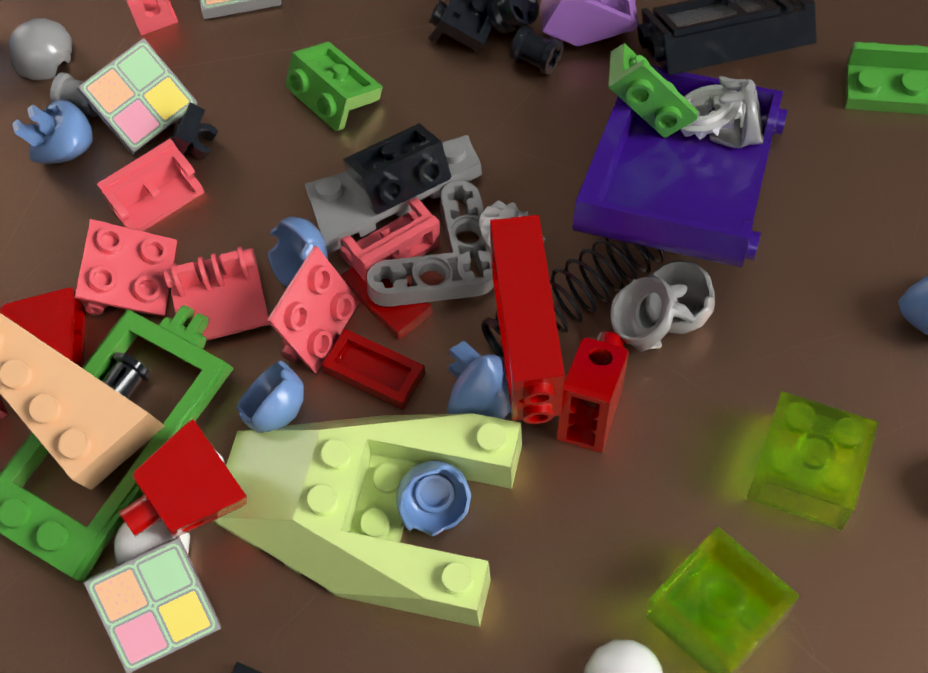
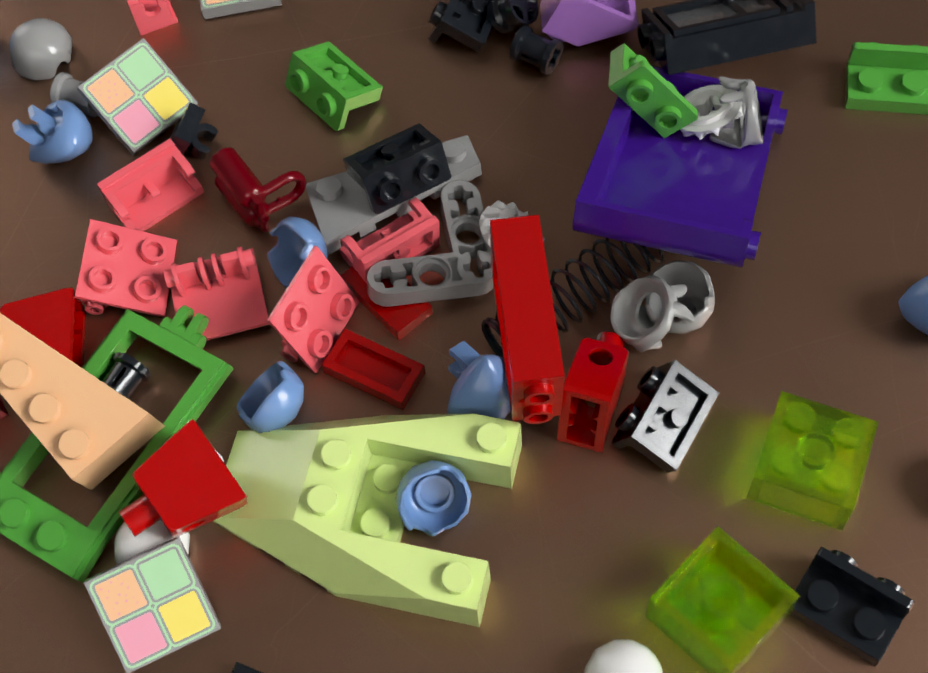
none -> dark red piece [210,147,307,233]
none -> bracket [611,360,719,473]
none -> black bracket [783,547,915,667]

